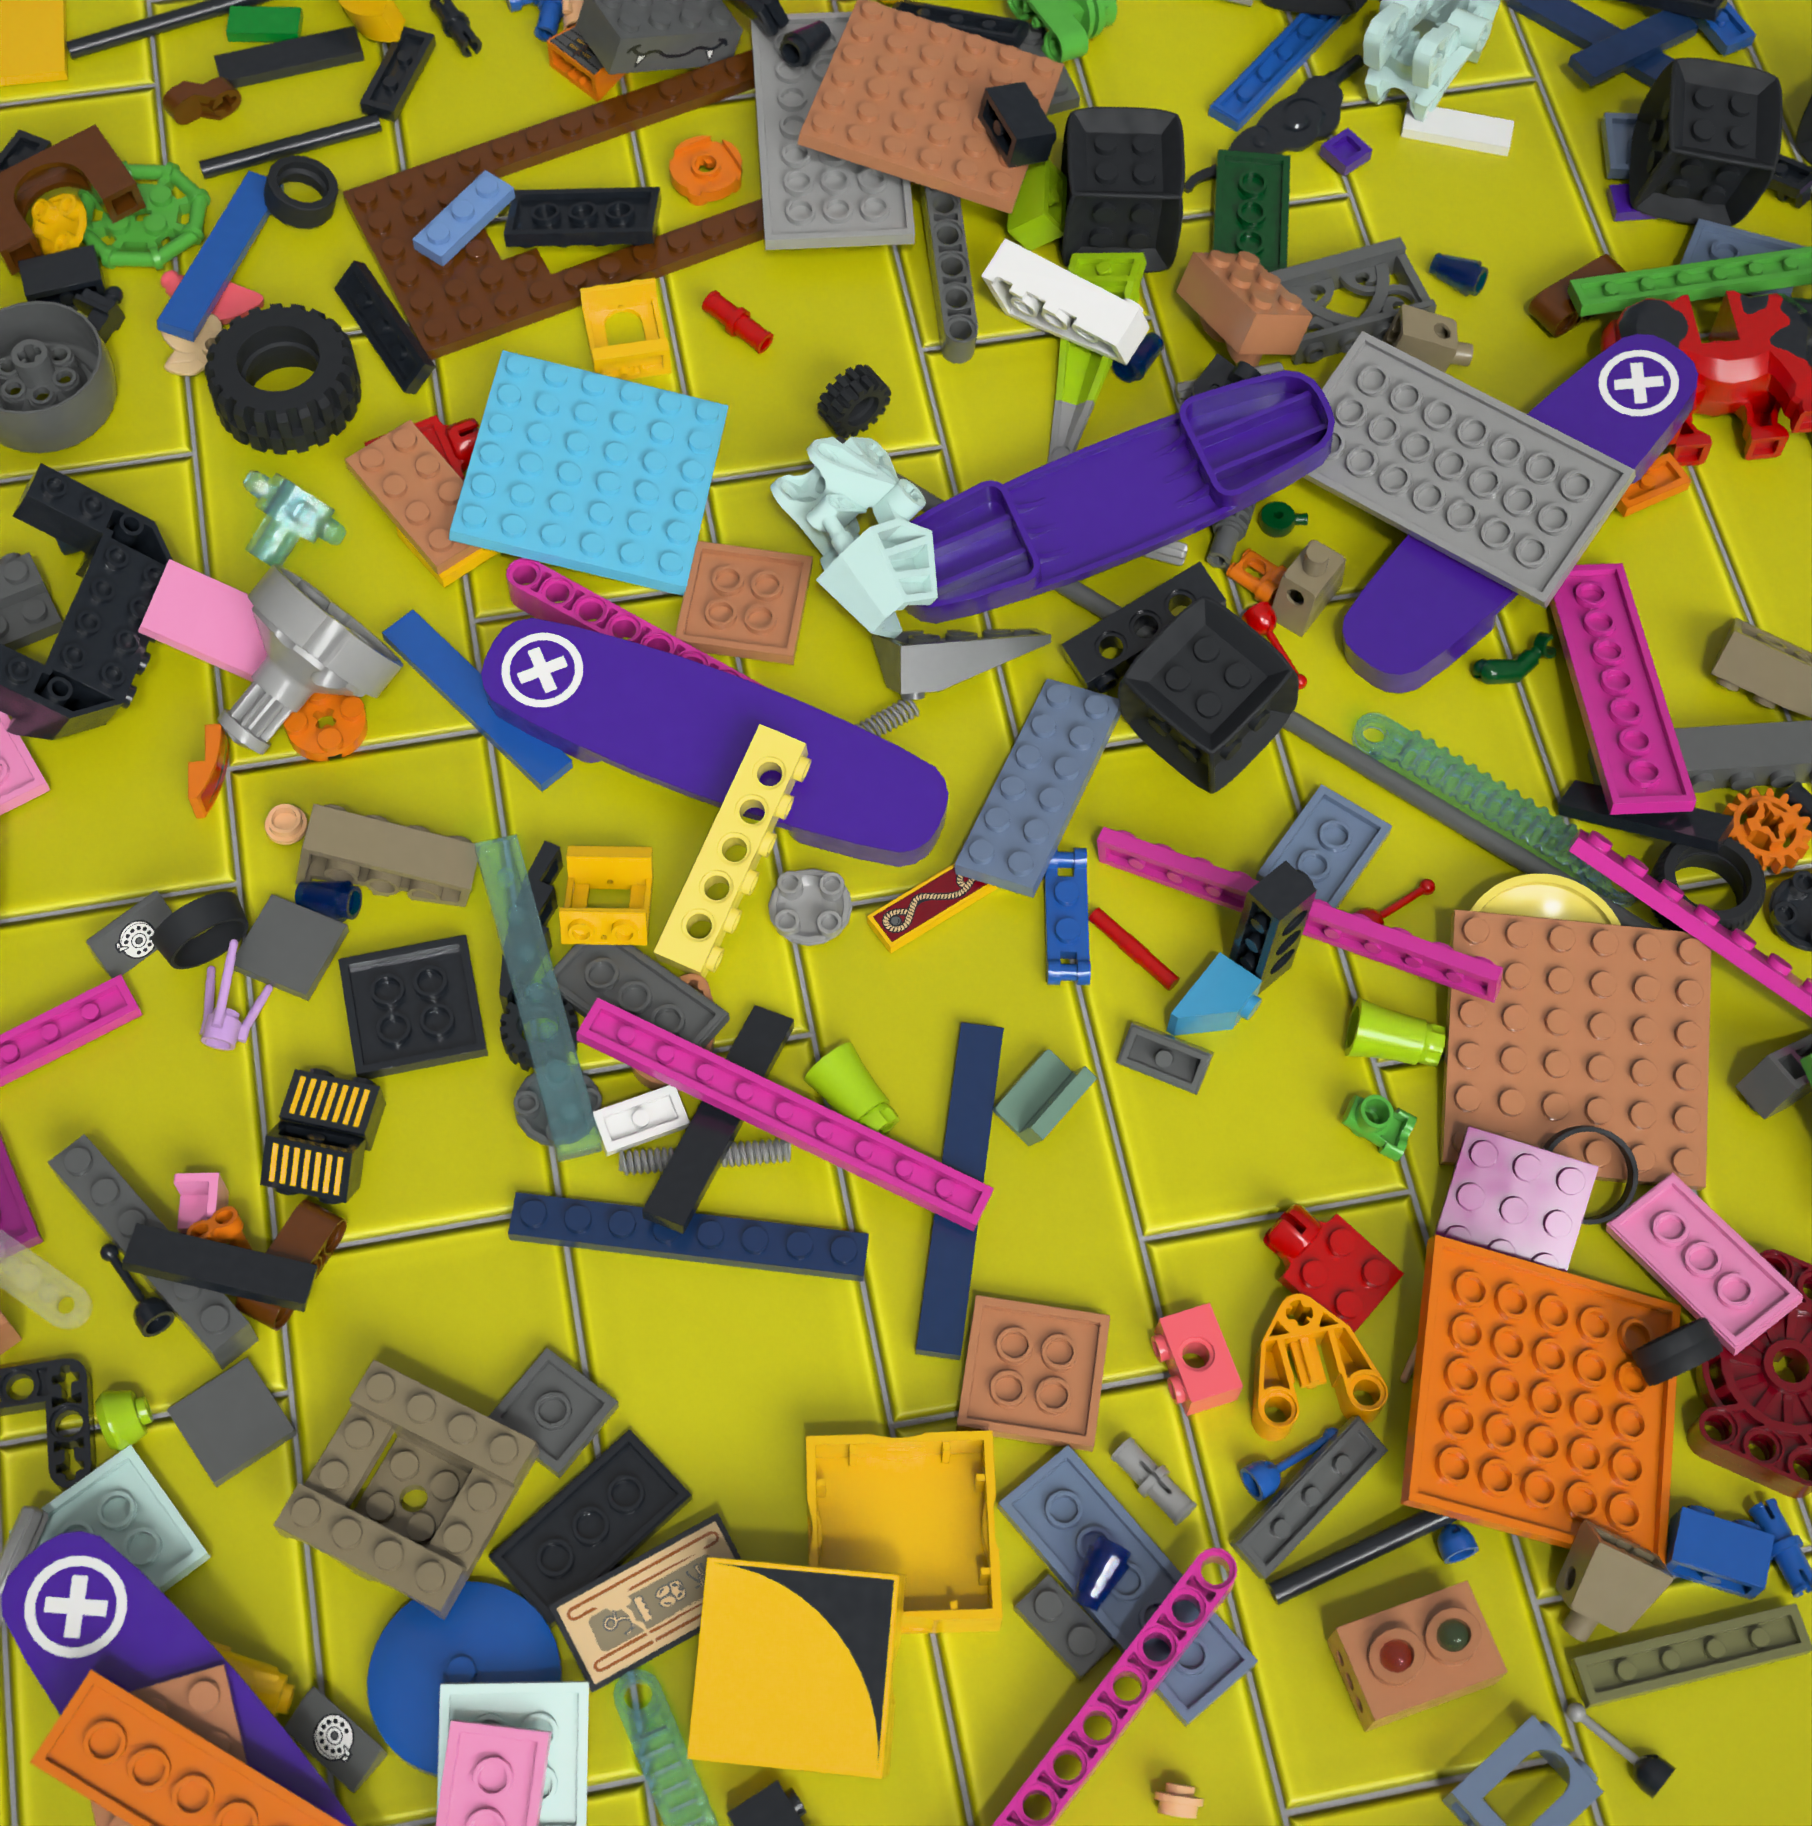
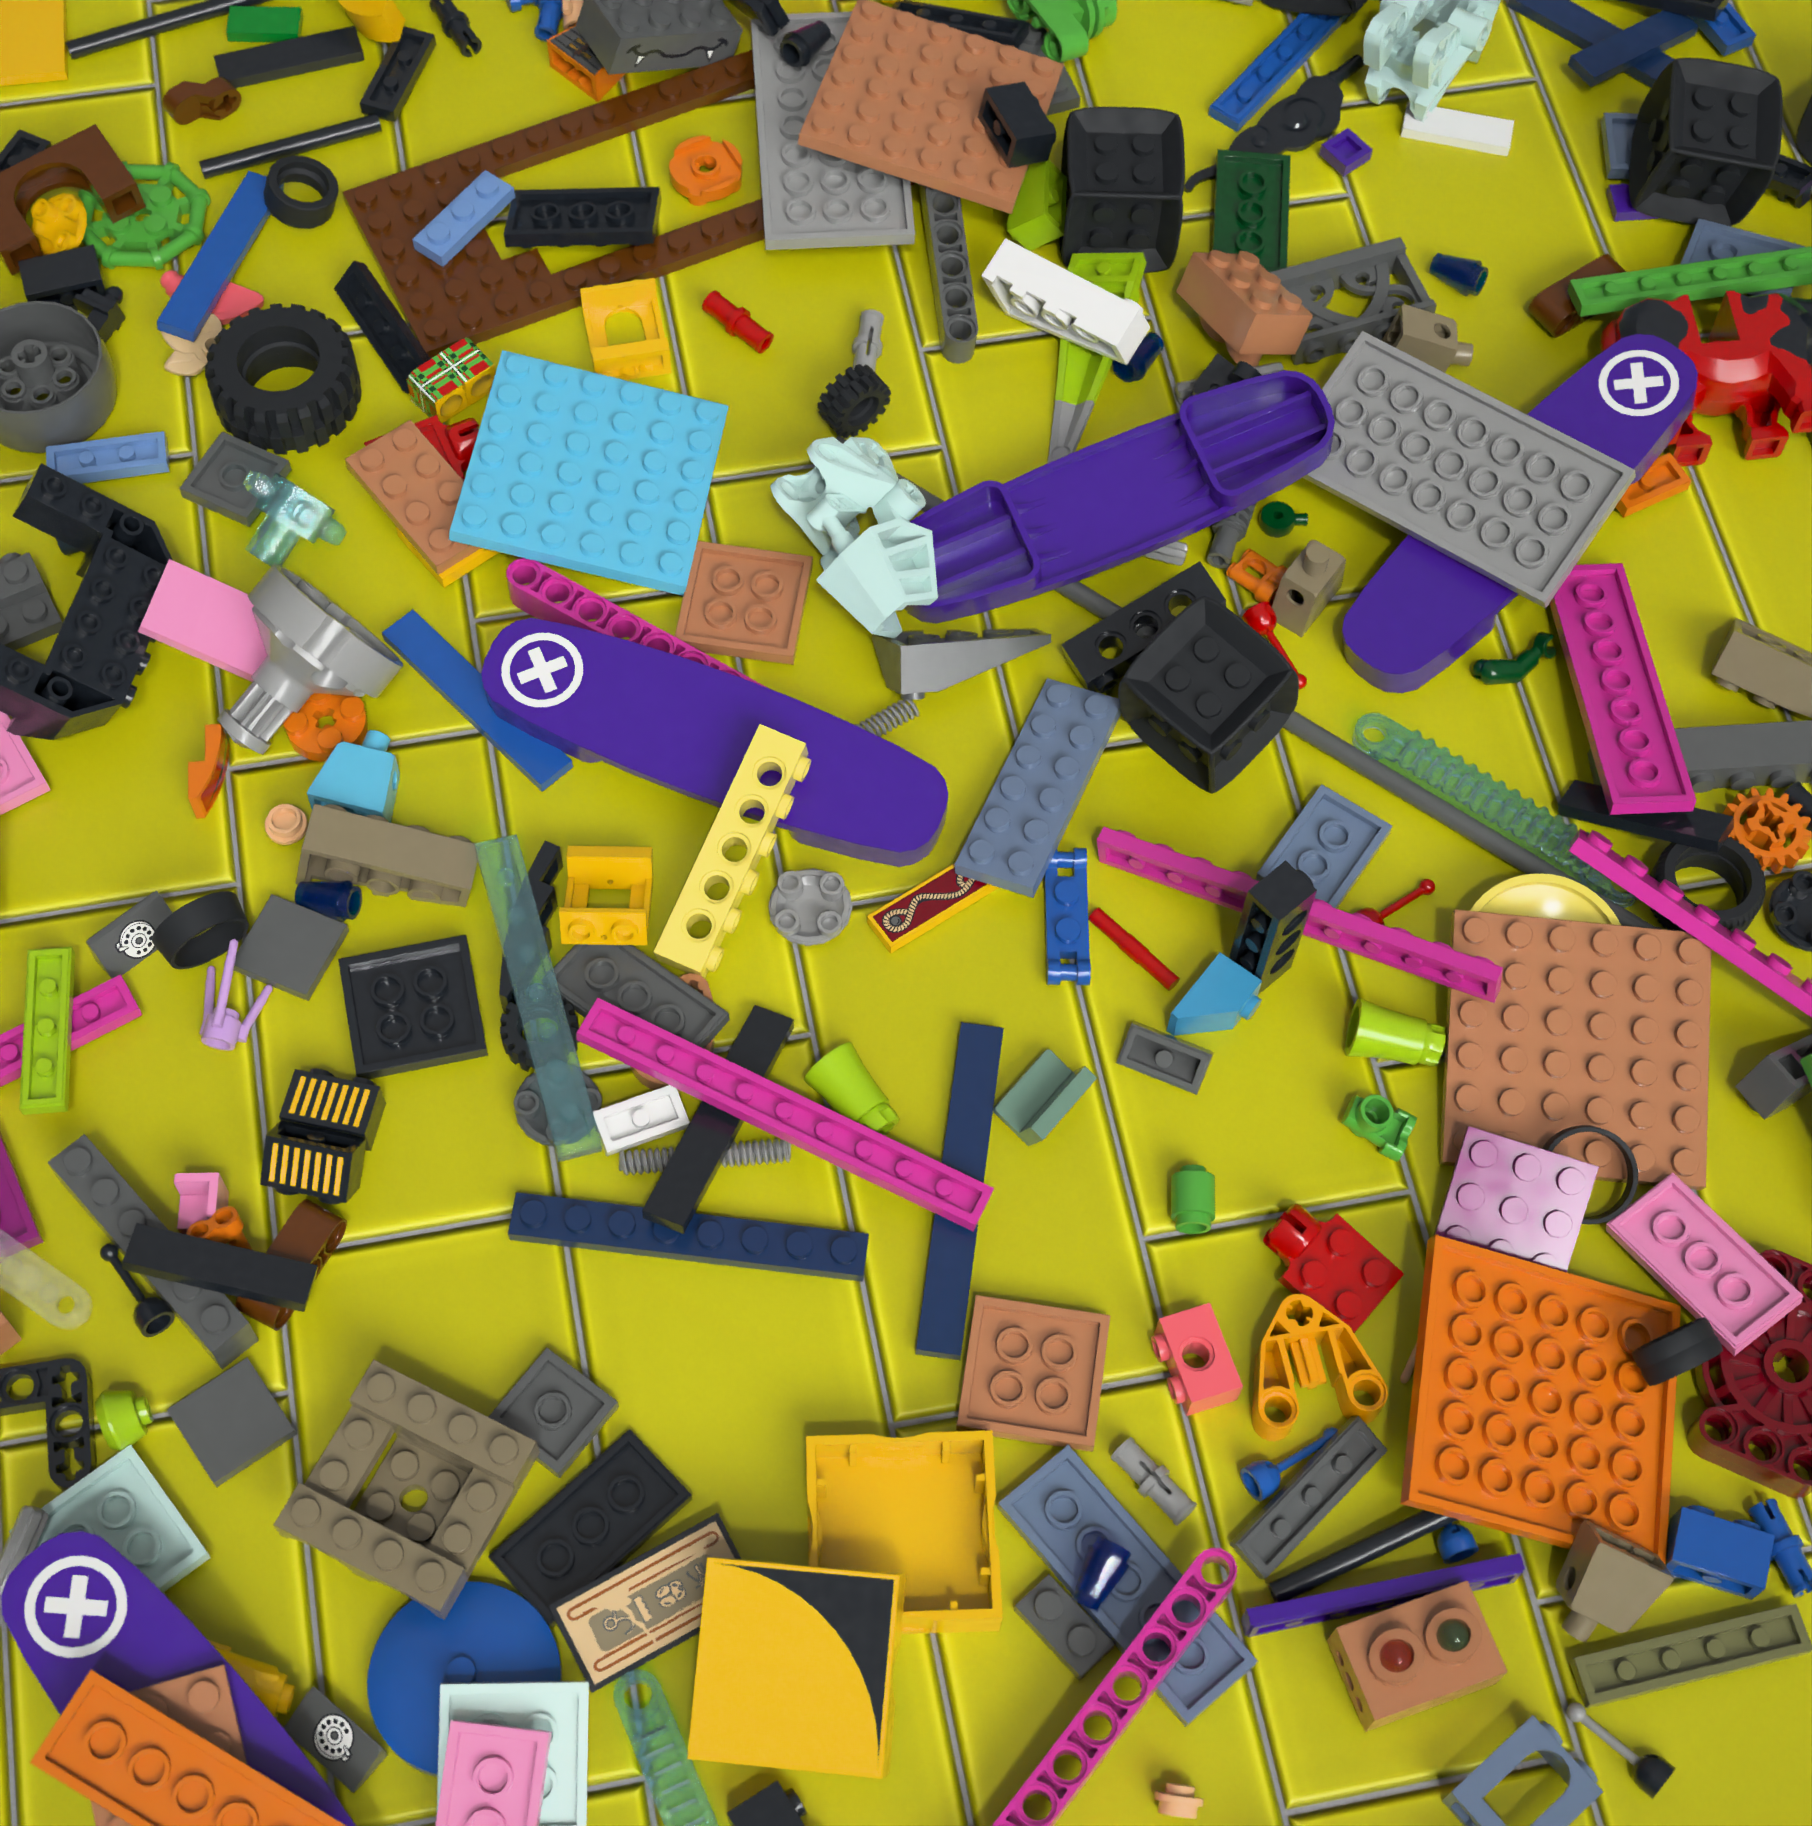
none -> lime tile [19,947,75,1115]
none -> medium blue plate [46,431,170,483]
none -> dark grey plate [179,431,291,527]
none -> medium azure torso [307,730,400,823]
none -> piece [407,338,495,423]
none -> light grey pin [852,309,884,372]
none -> bright green brick [1171,1165,1216,1234]
none -> dark purple tile [1240,1553,1525,1637]

